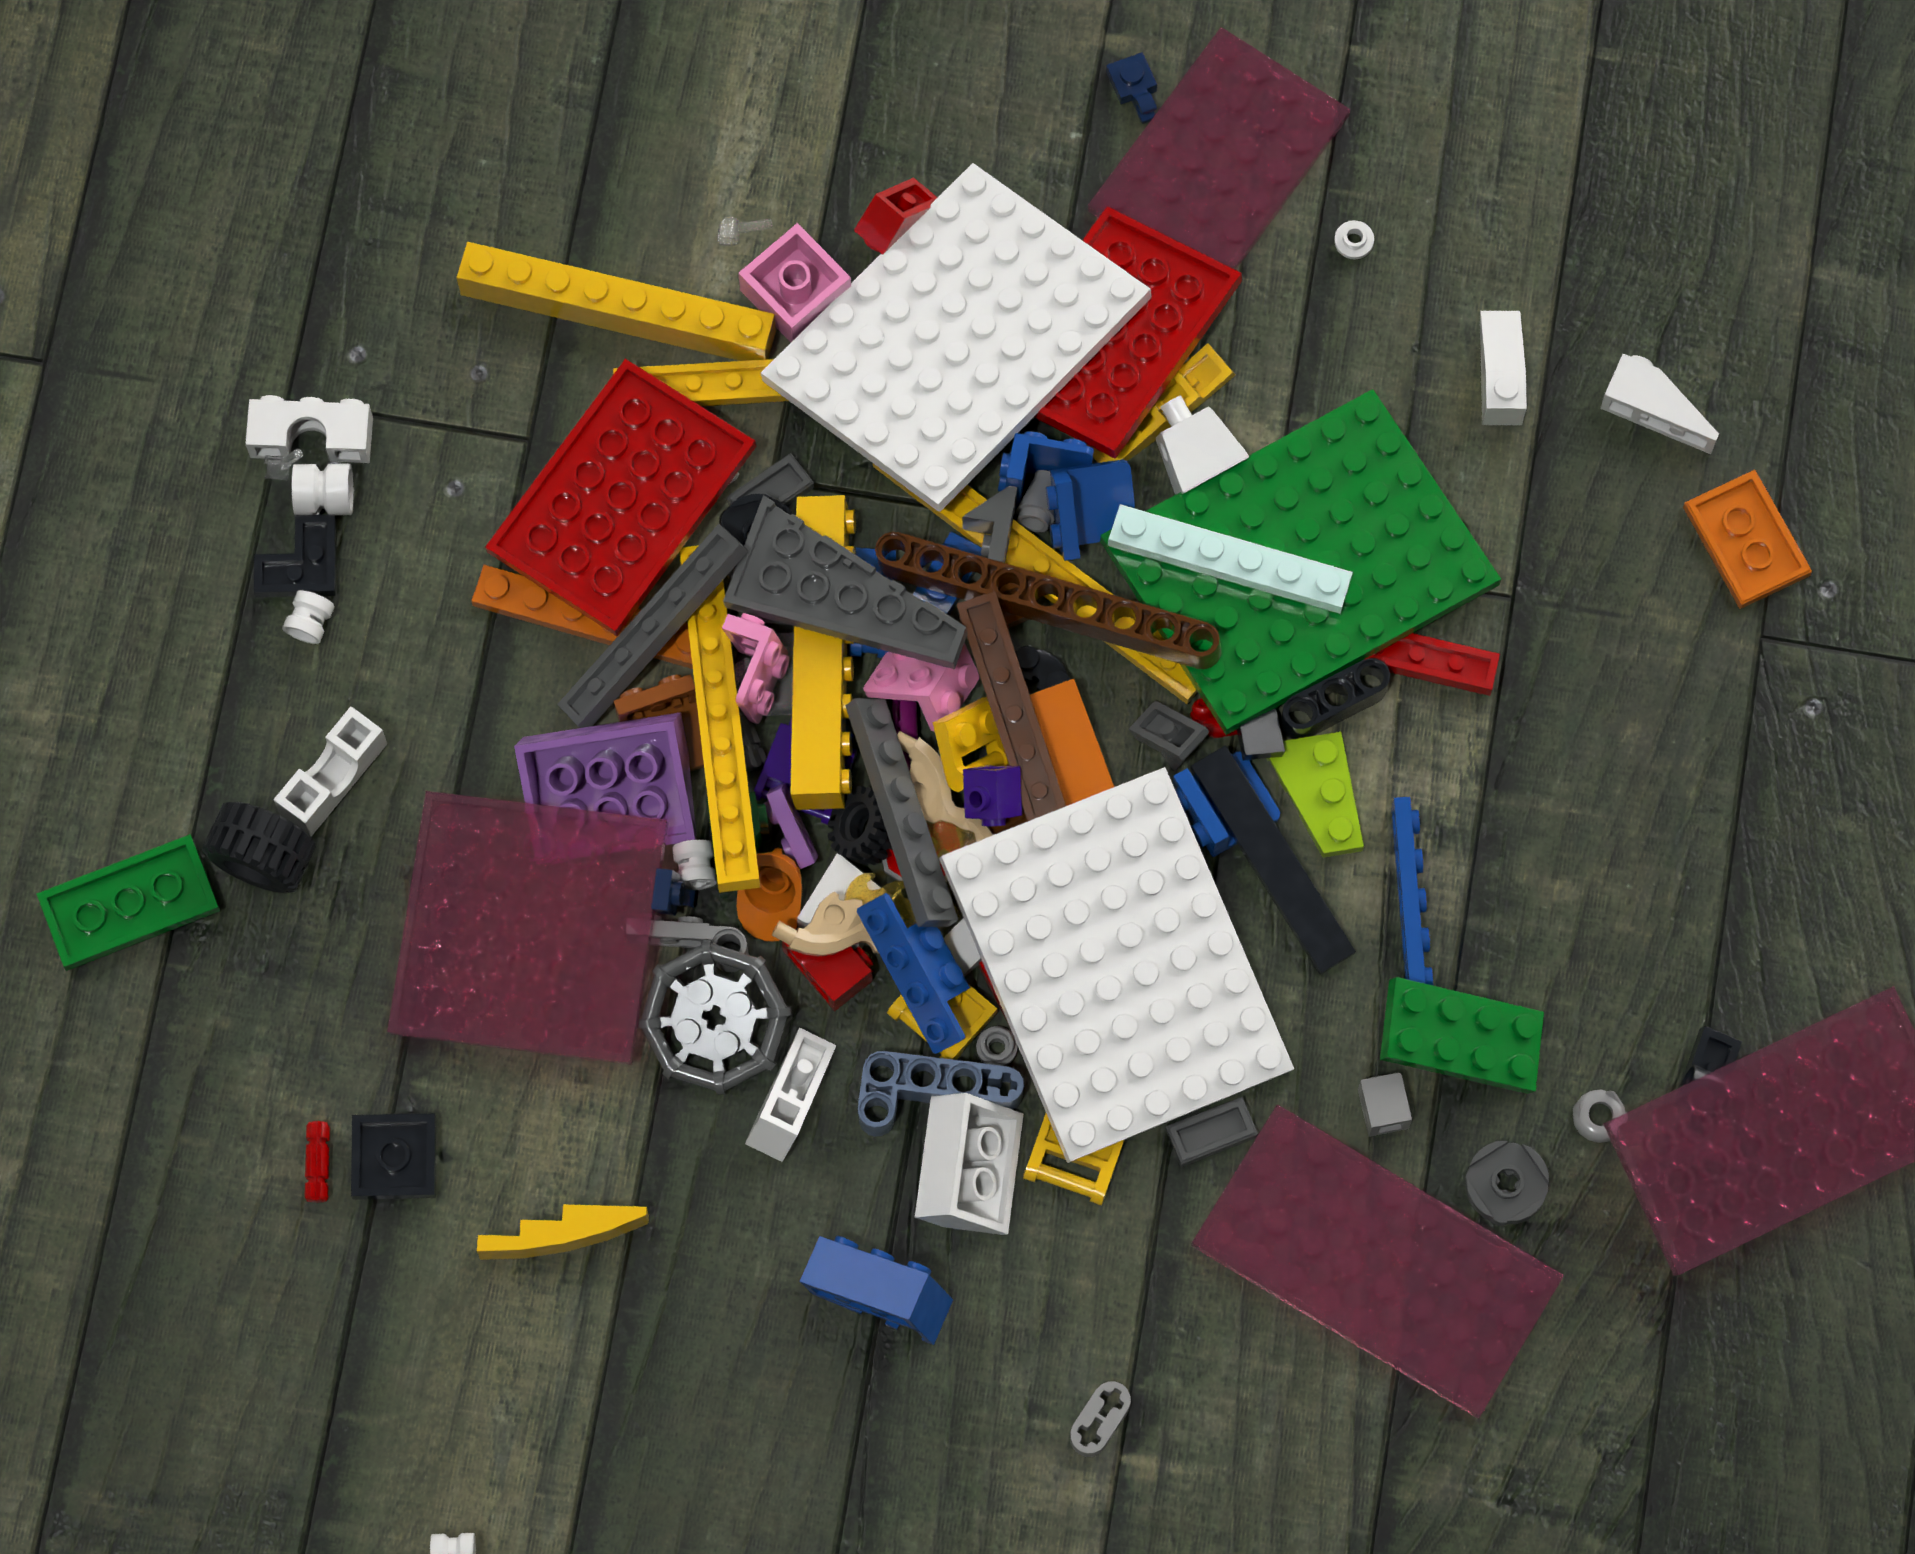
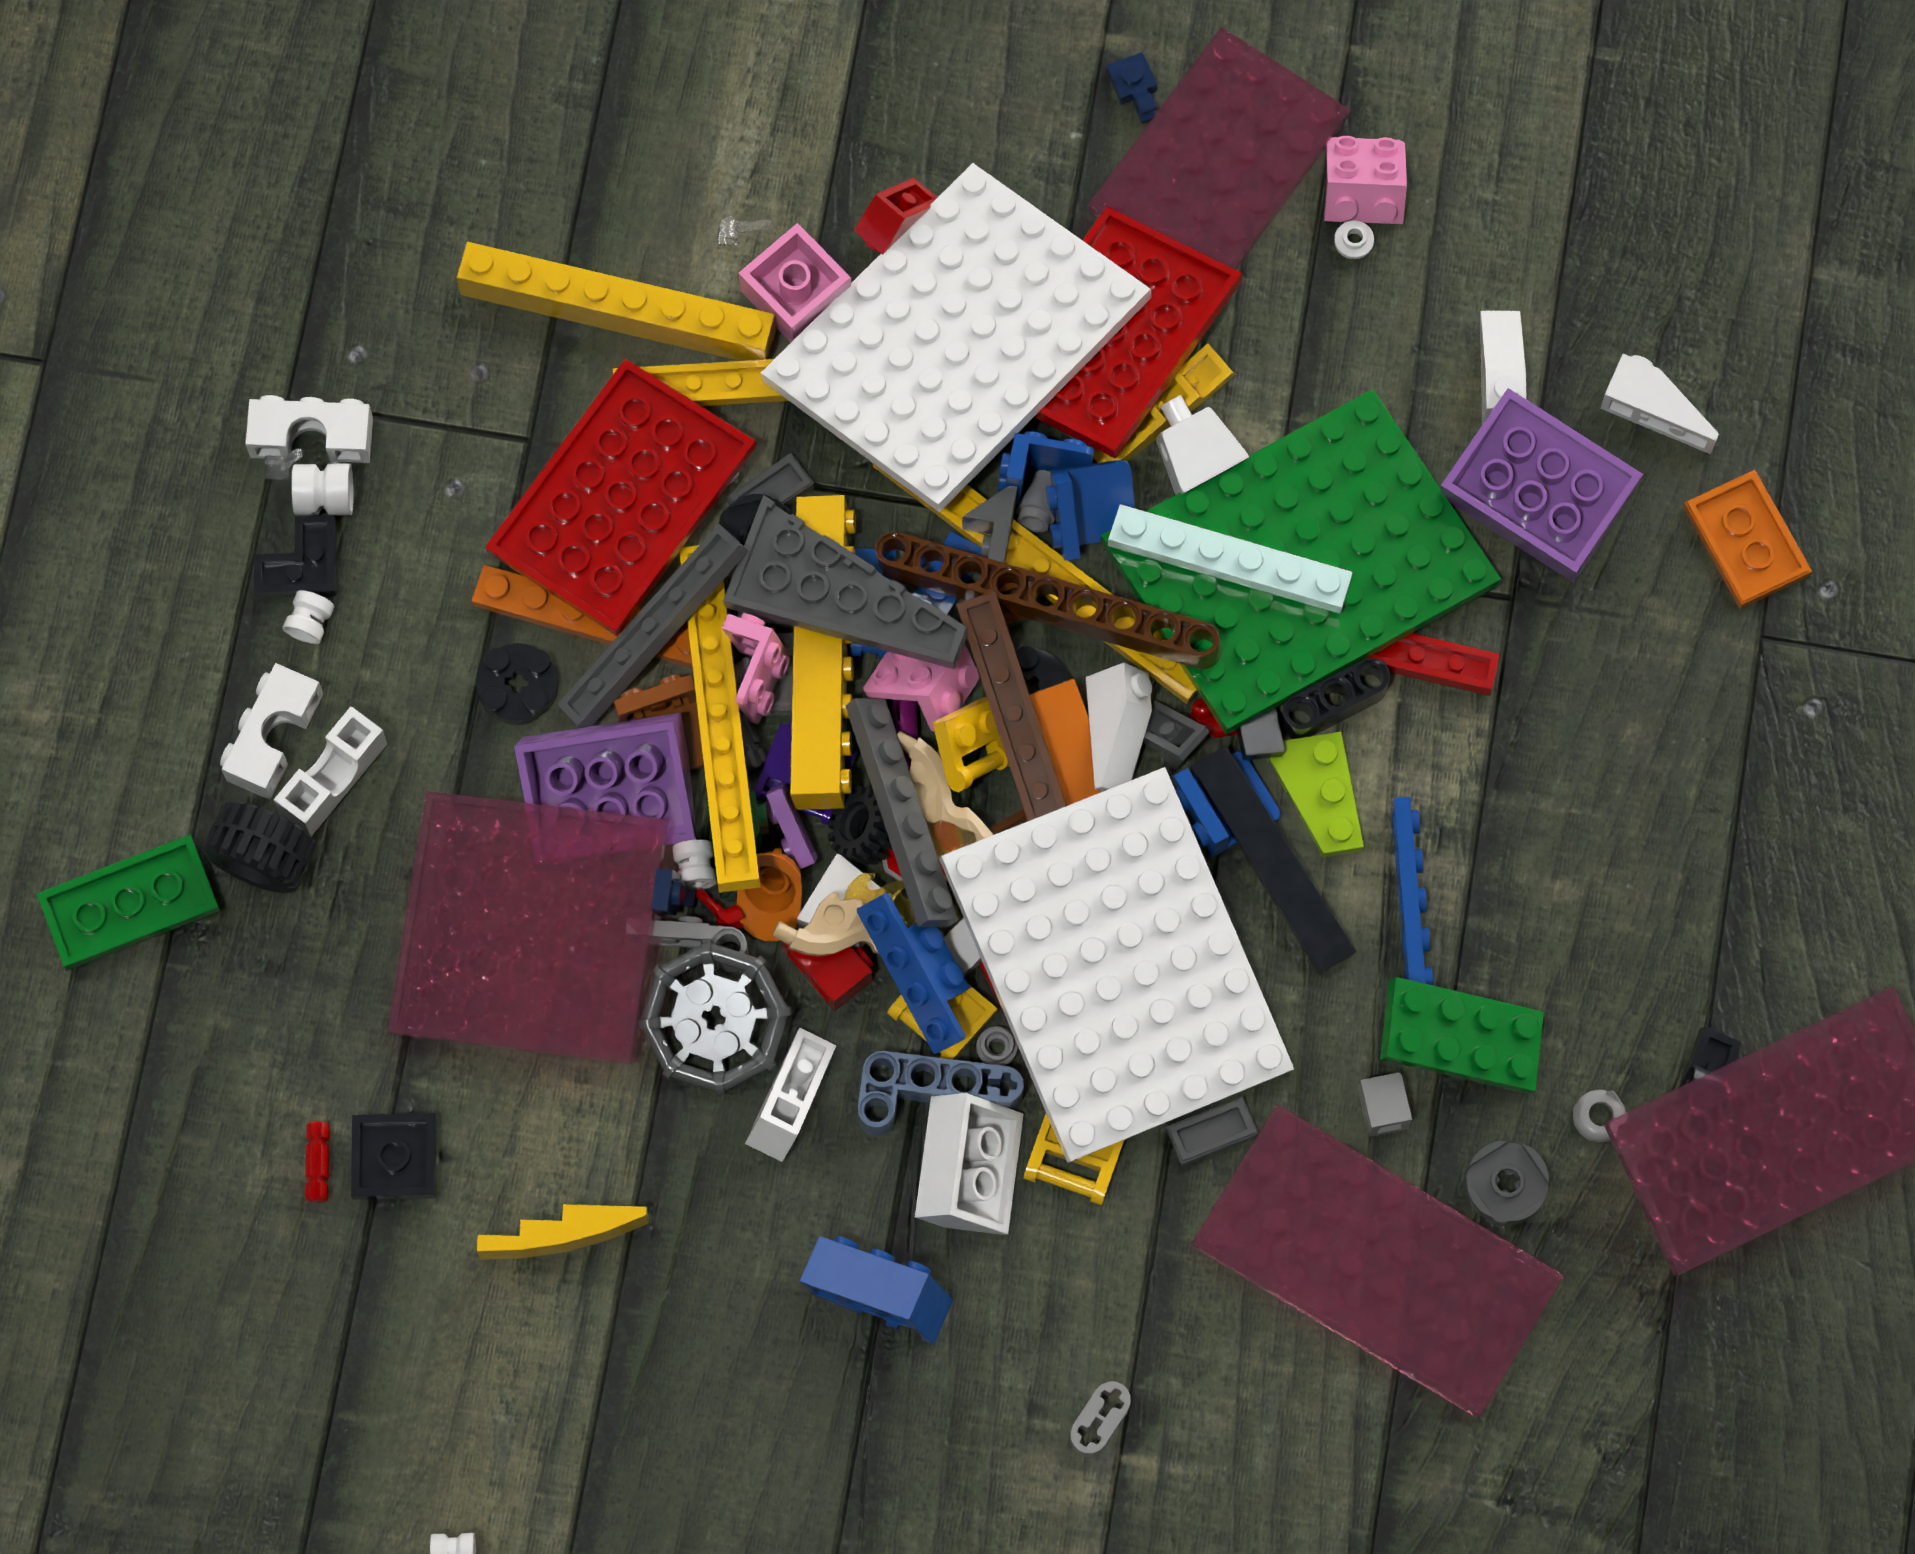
dark purple brick [963,765,1022,826] -> none
none -> white arch [220,663,323,800]
none -> black plate [476,643,558,725]
none -> red hand [695,888,744,929]
none -> white slope [1086,662,1152,792]
none -> bright pink bracket [1324,136,1407,224]
none -> medium lavender slope [1440,388,1643,583]

